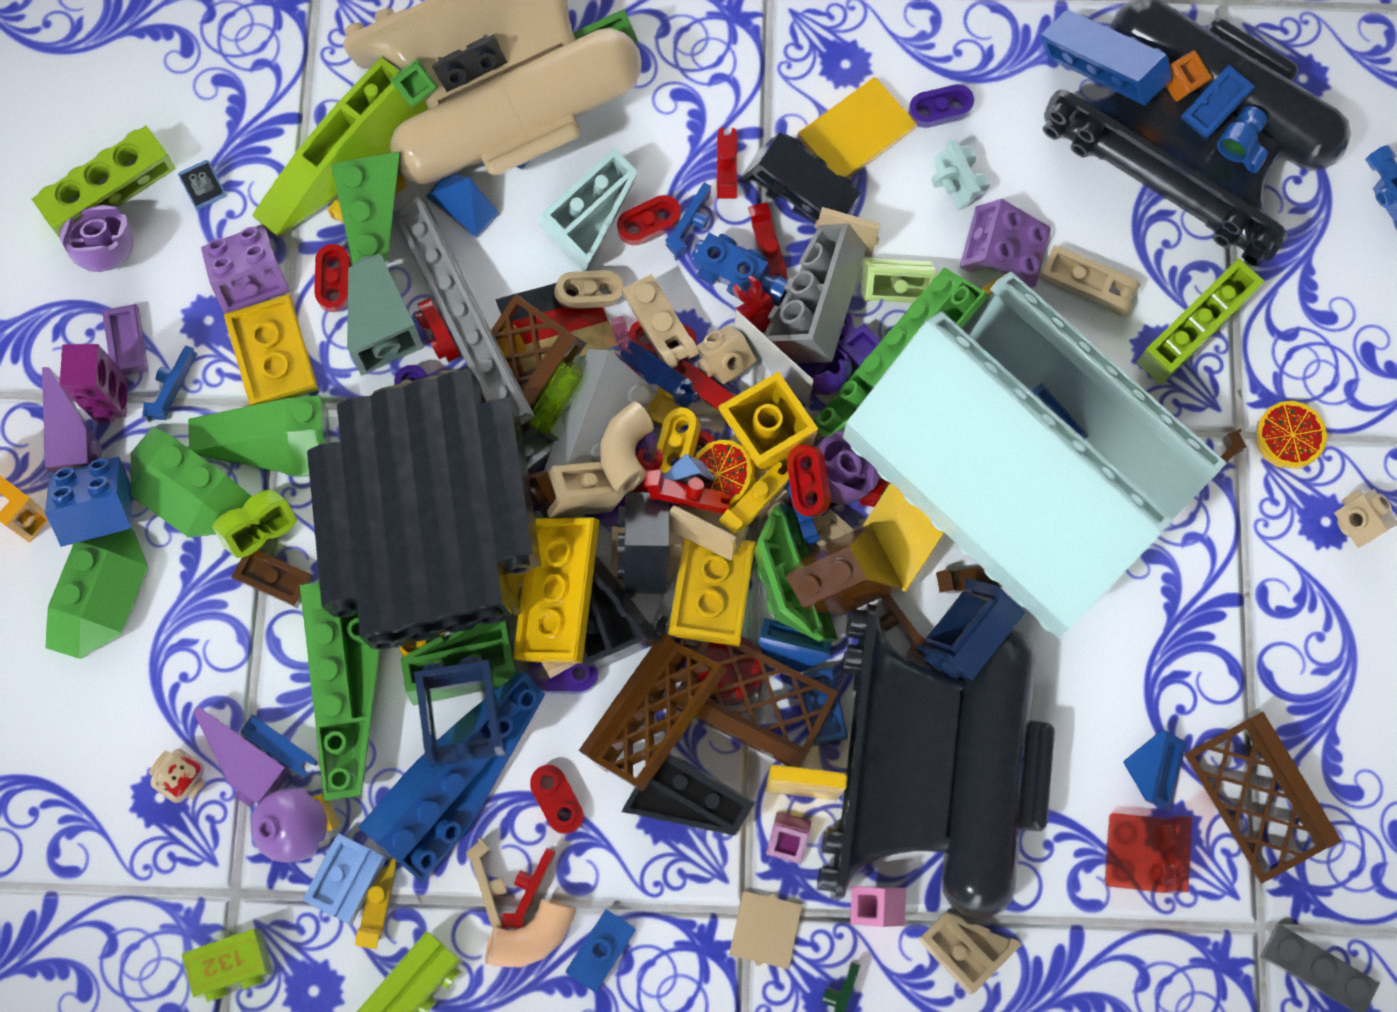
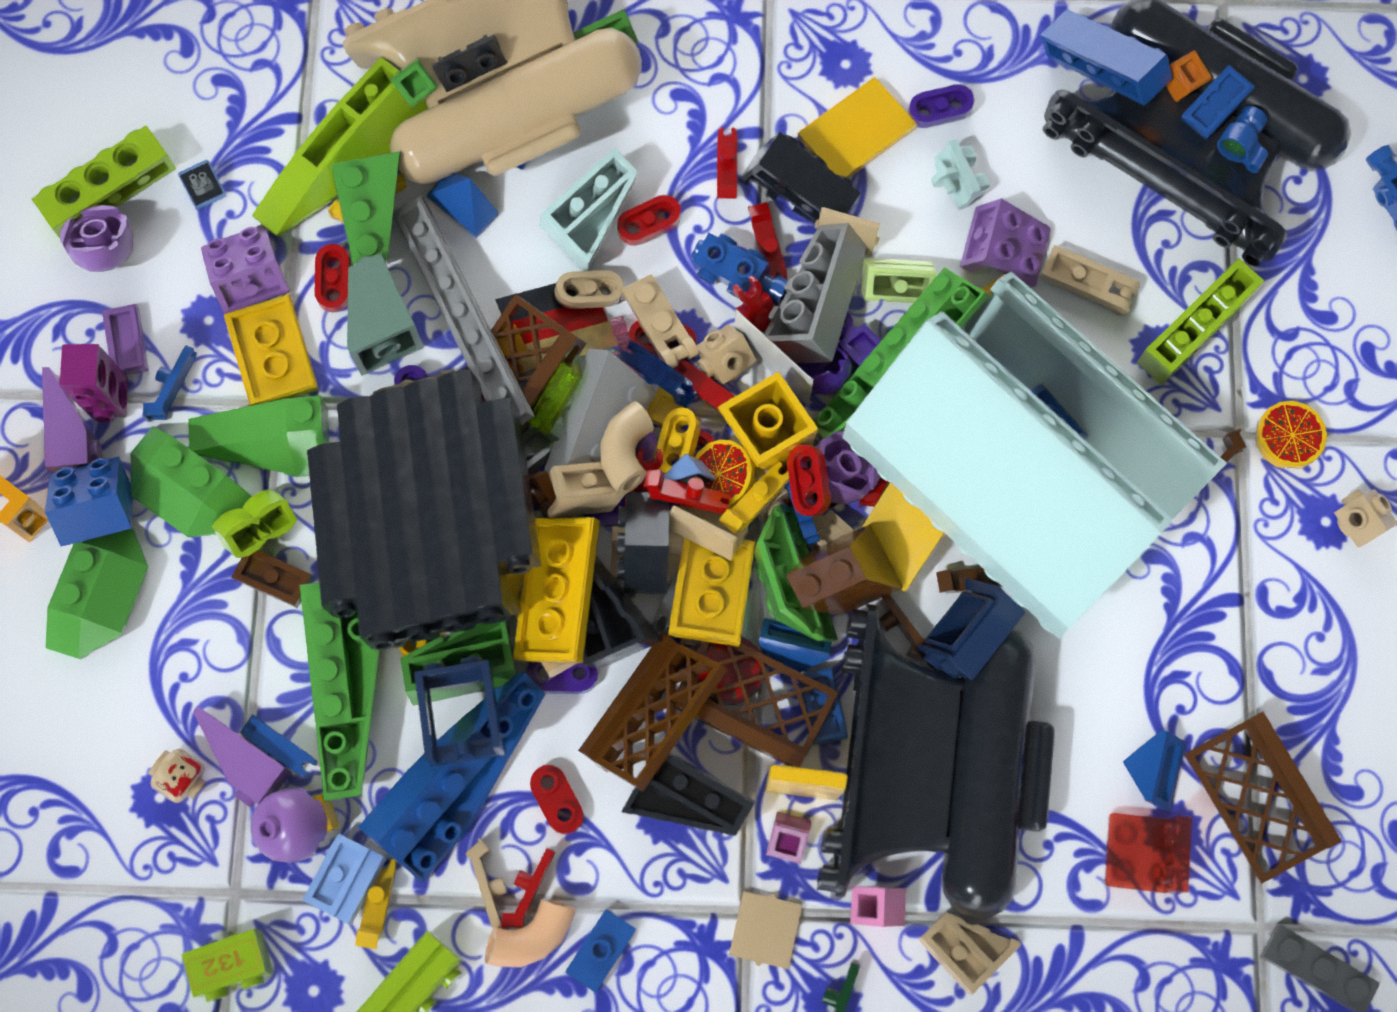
red plate [414,298,461,363] -> none
blue piece [665,182,711,261] -> none

